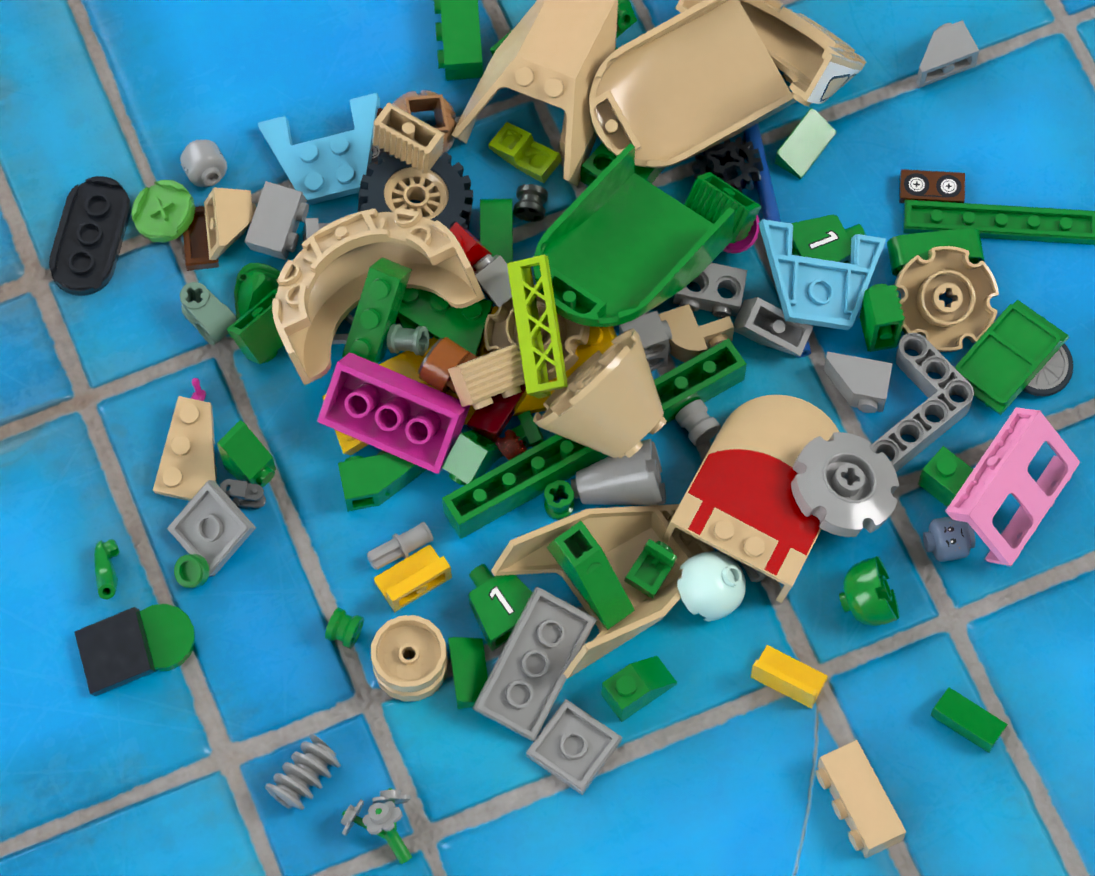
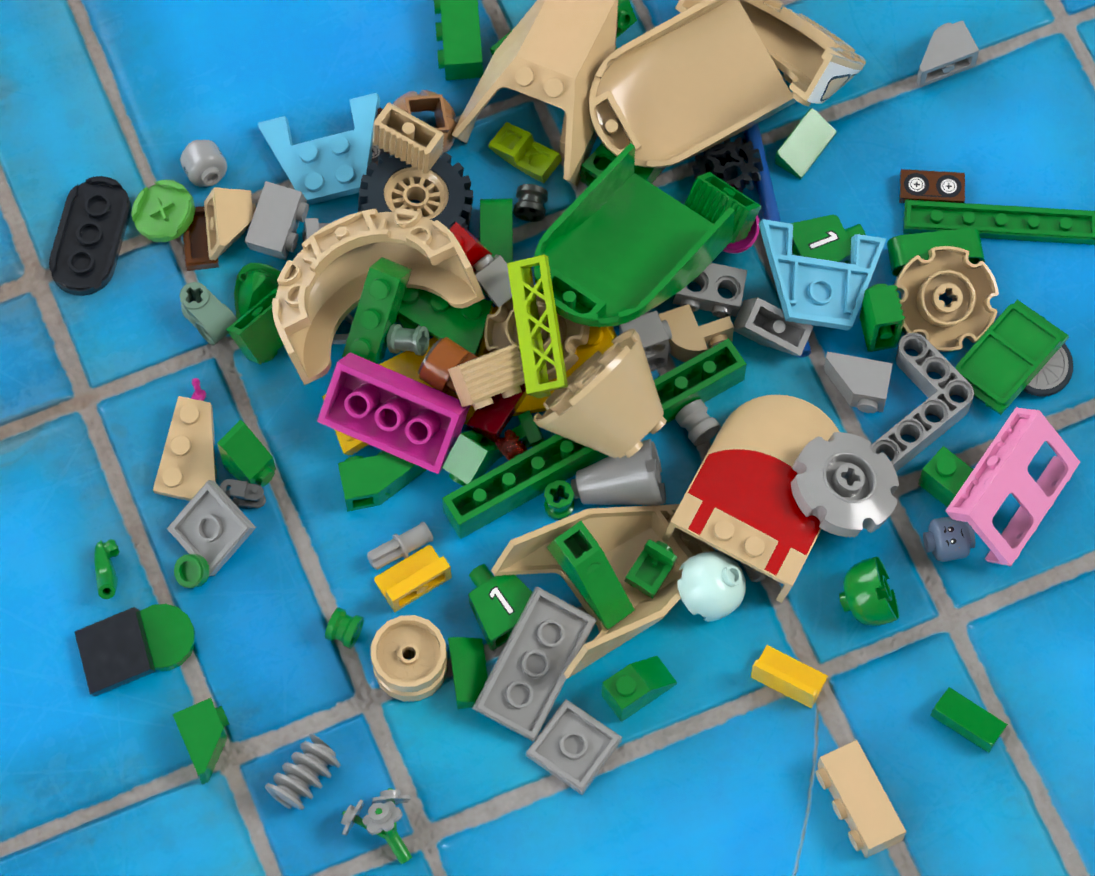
none -> green slope [172,698,230,785]

